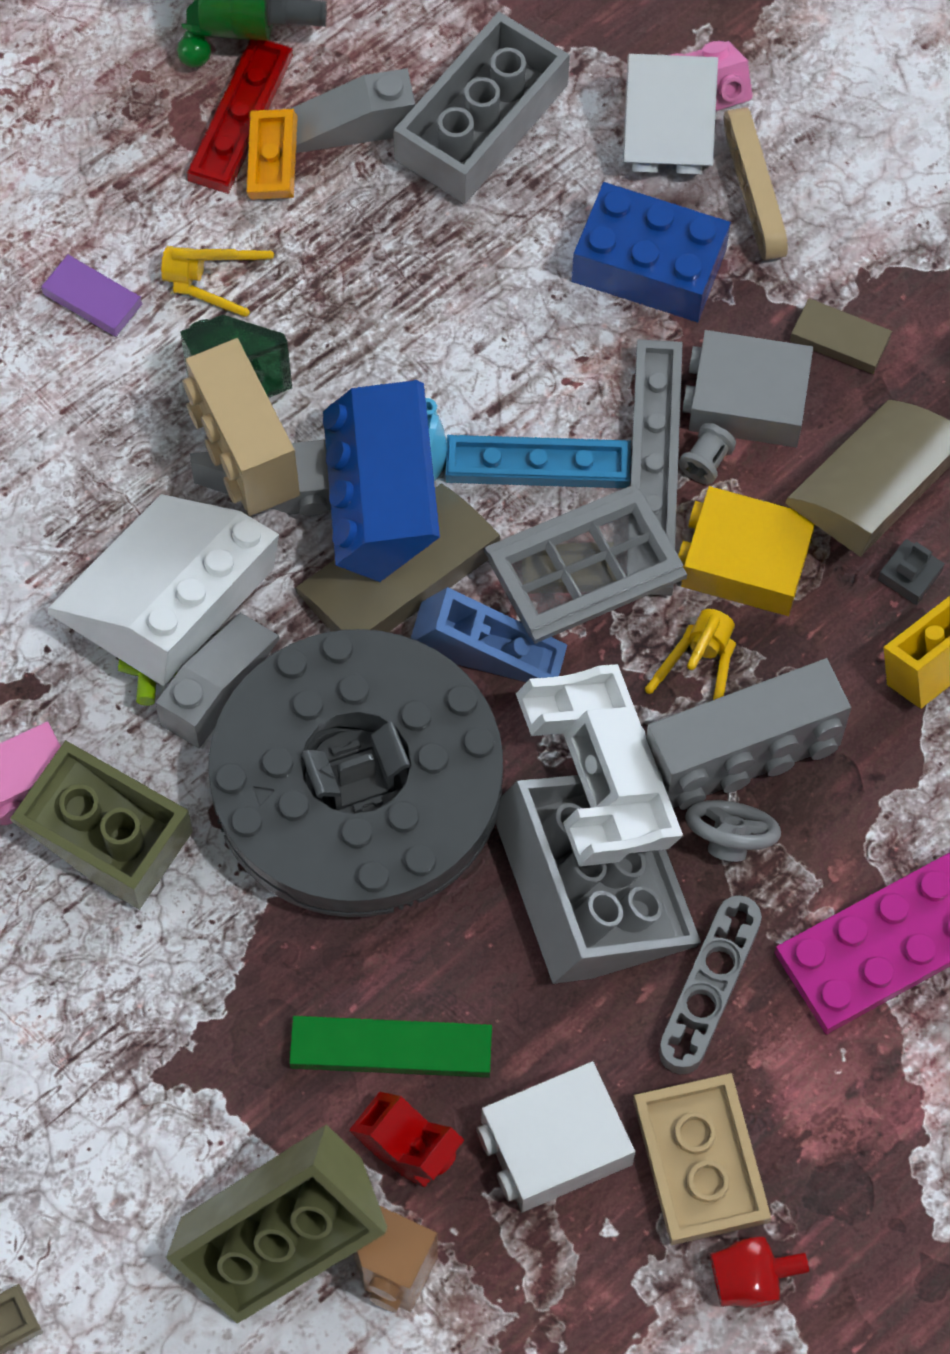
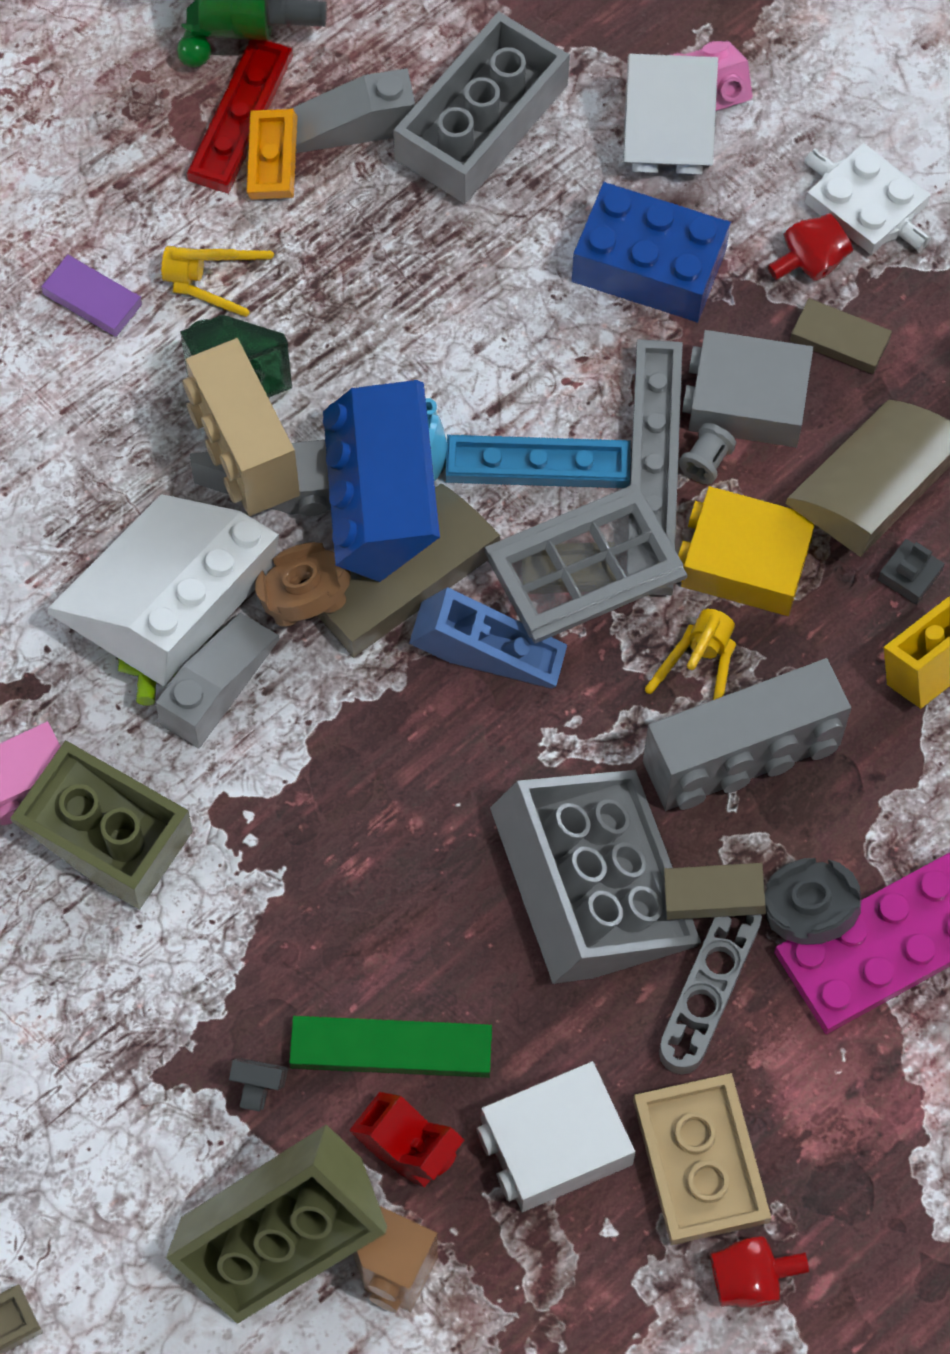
dark grey piece [209,629,503,917] -> none
white bracket [516,664,683,867] -> none
light grey piece [685,800,781,862] -> none
tan beam [724,107,788,260] -> none
none -> dark grey tile [229,1058,288,1112]
none -> medium nougat plate [255,542,351,627]
none -> dark tan tile [664,863,766,920]
none -> dark grey tile [765,858,861,944]
none -> red piece [767,213,853,281]
none -> white plate [804,143,931,255]

